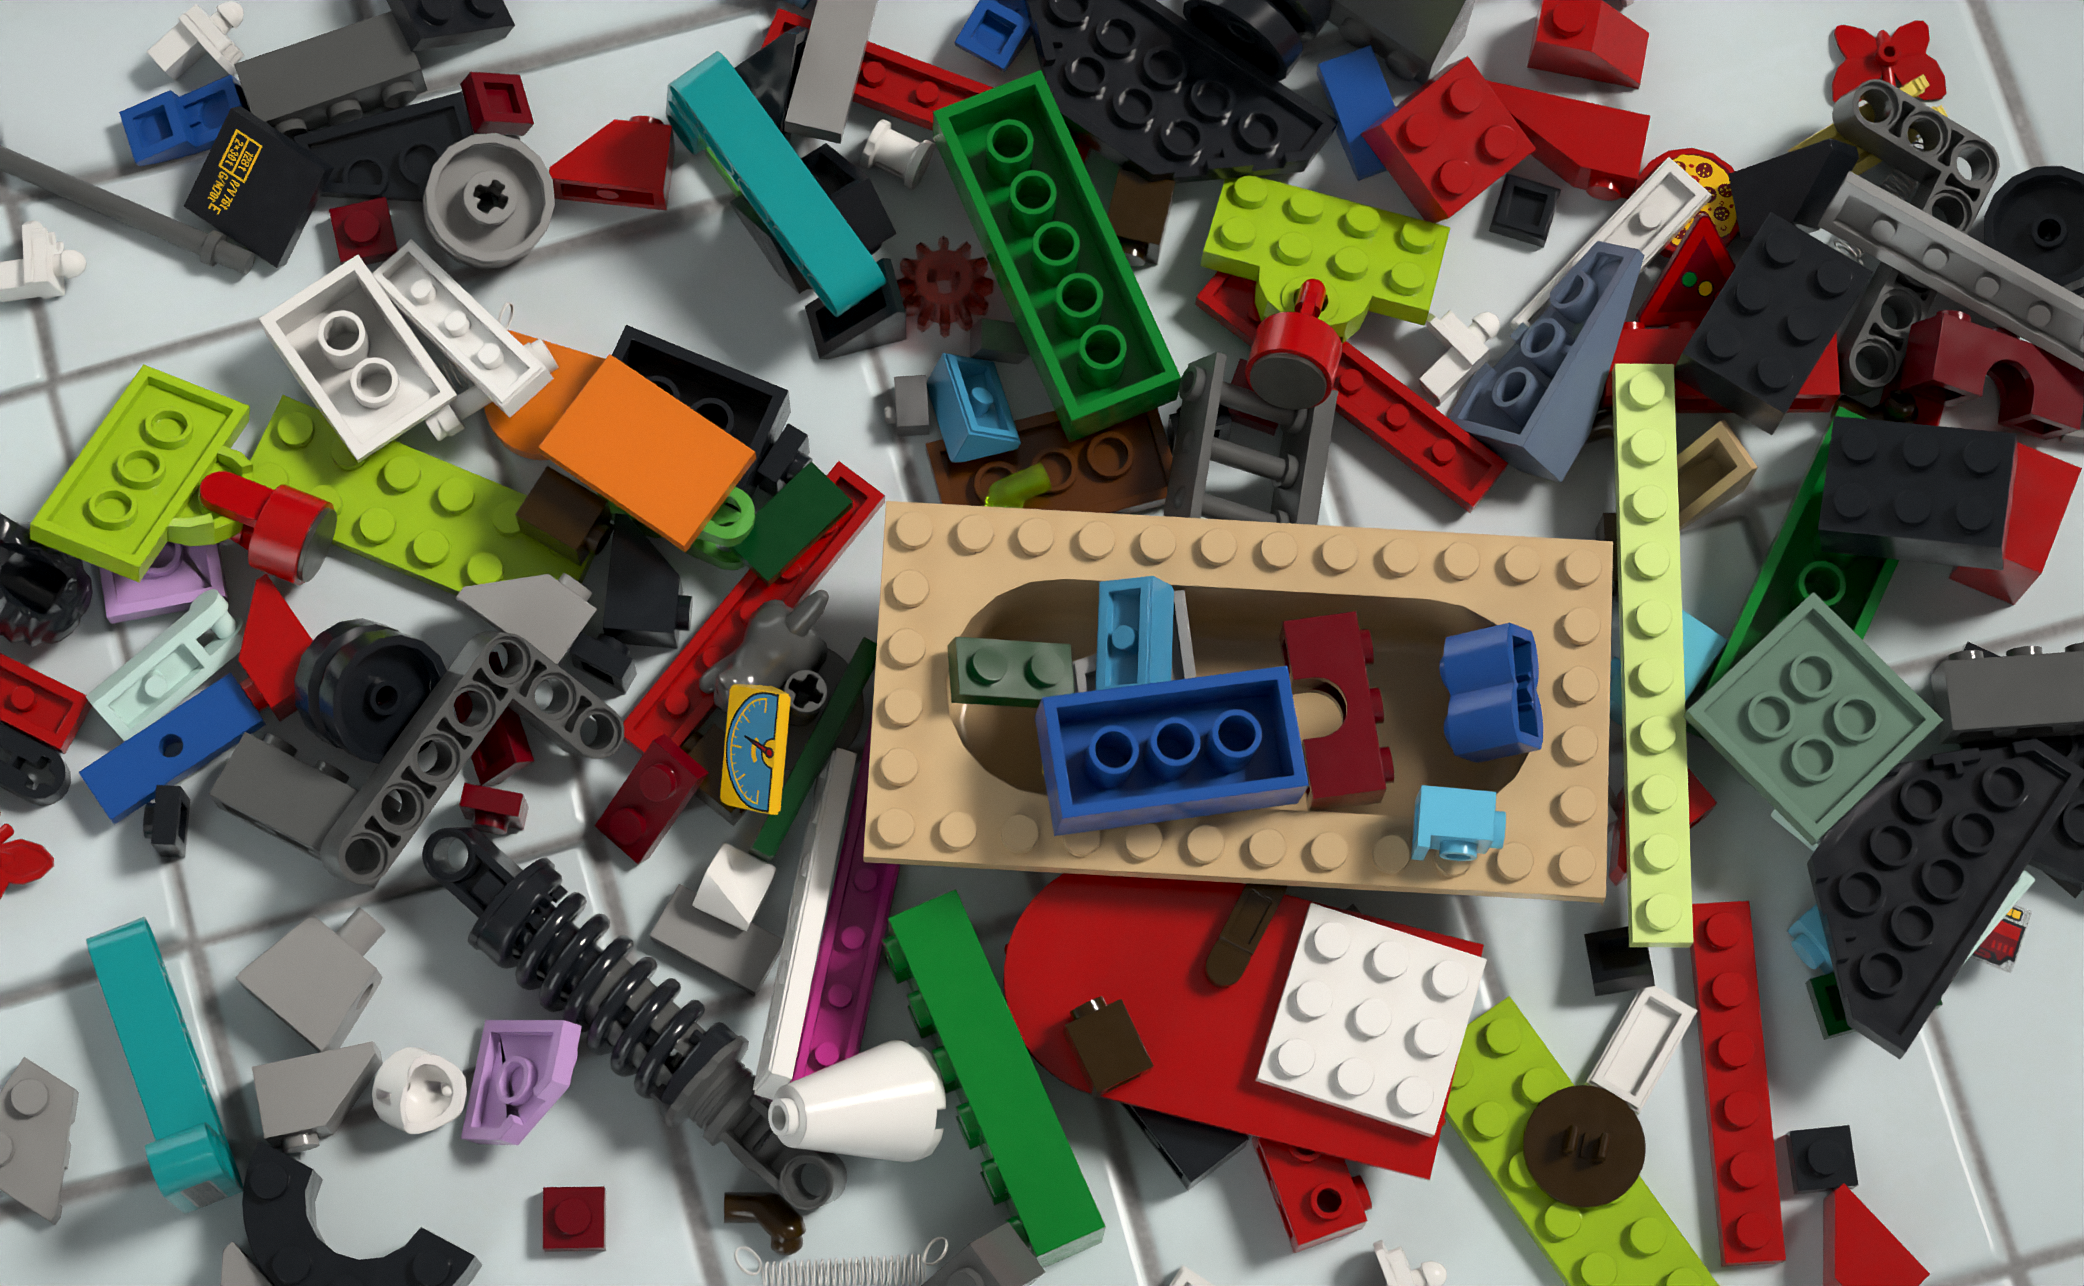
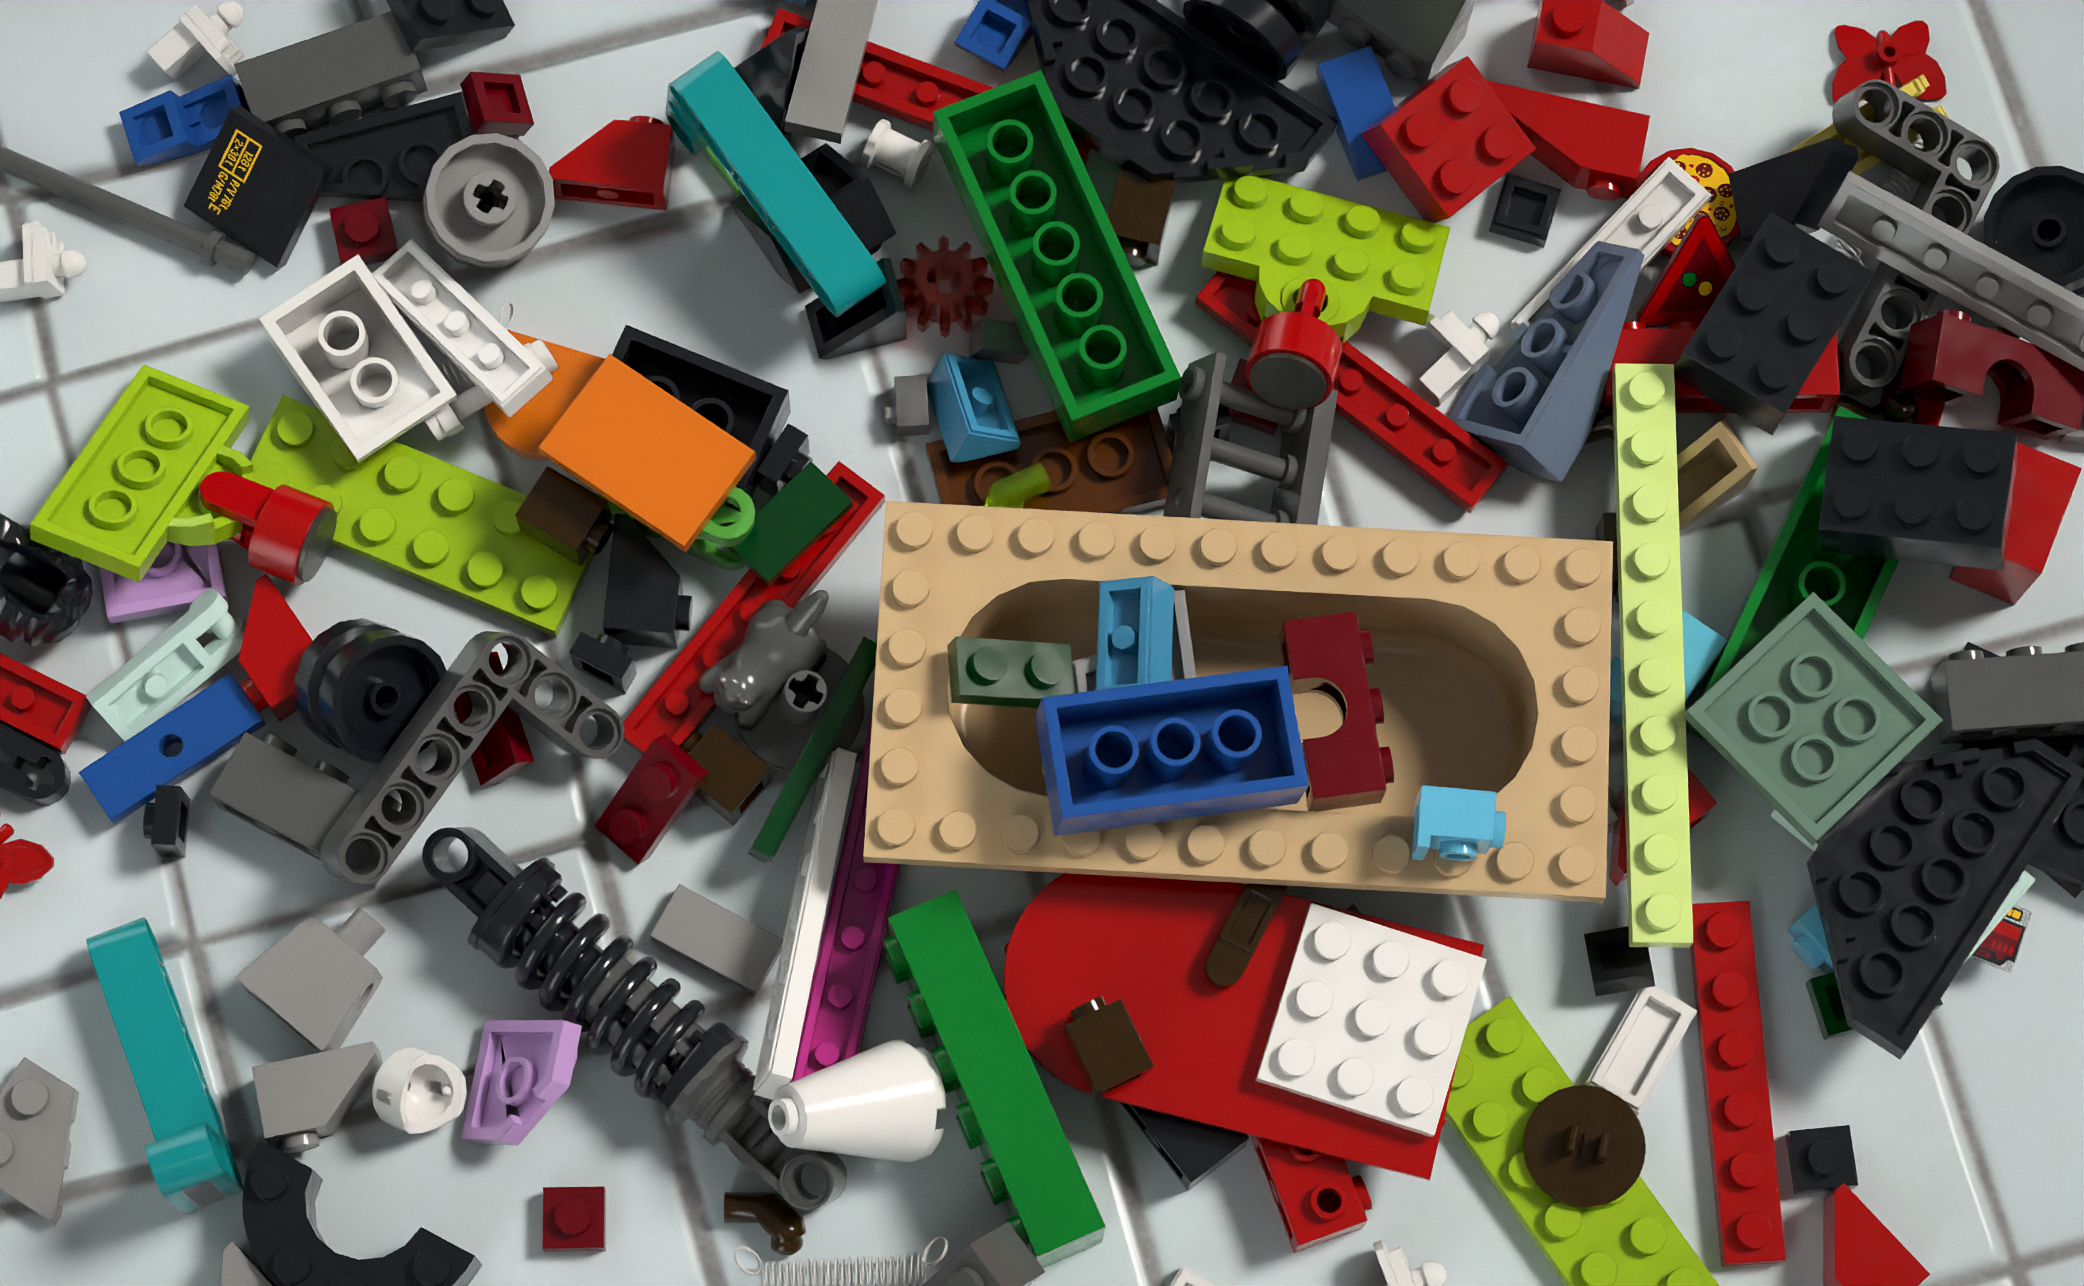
light grey slope [455,573,597,664] -> none
dark red plate [459,783,529,835] -> none
white slope [692,842,776,931] -> none
slope [720,684,791,815] -> none
blue brick [1439,622,1543,763] -> none

